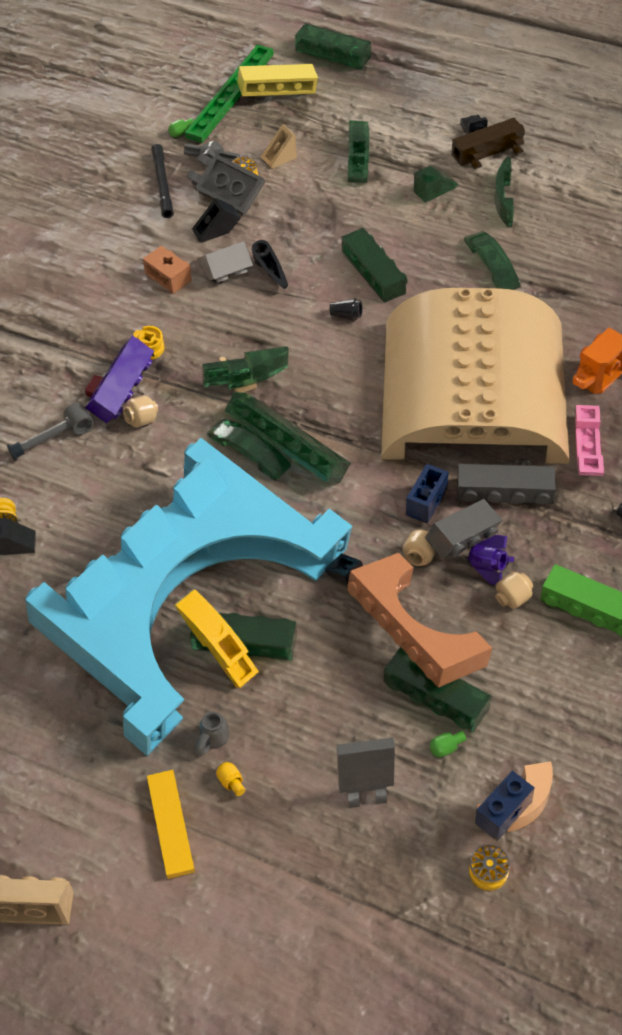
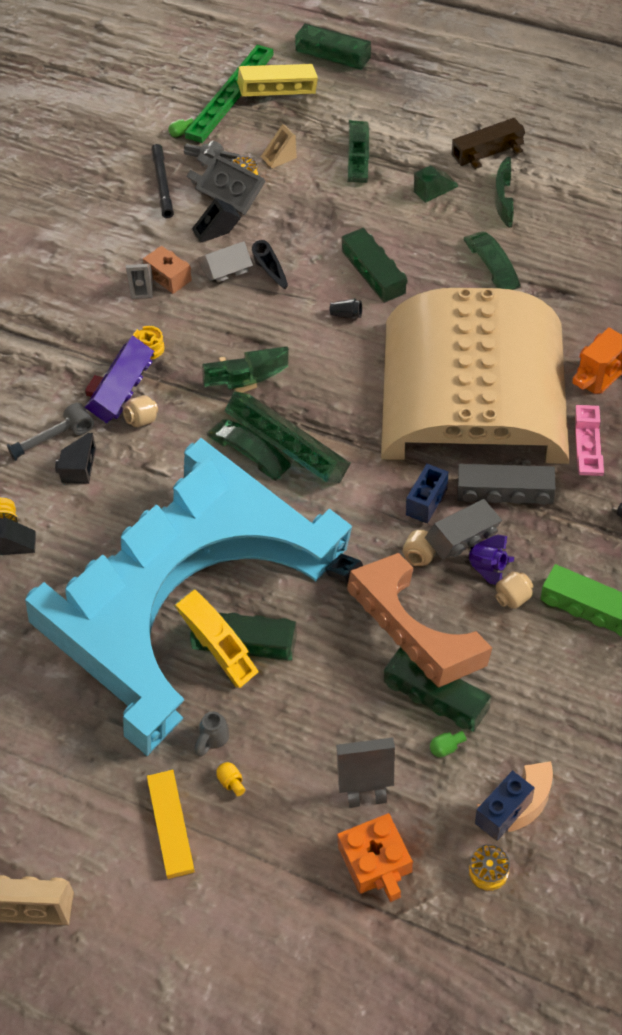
black bracket [460,114,488,134] -> none
none -> black slope [55,433,96,484]
none -> light grey slope [126,264,153,299]
none -> orange hinge [337,813,413,902]

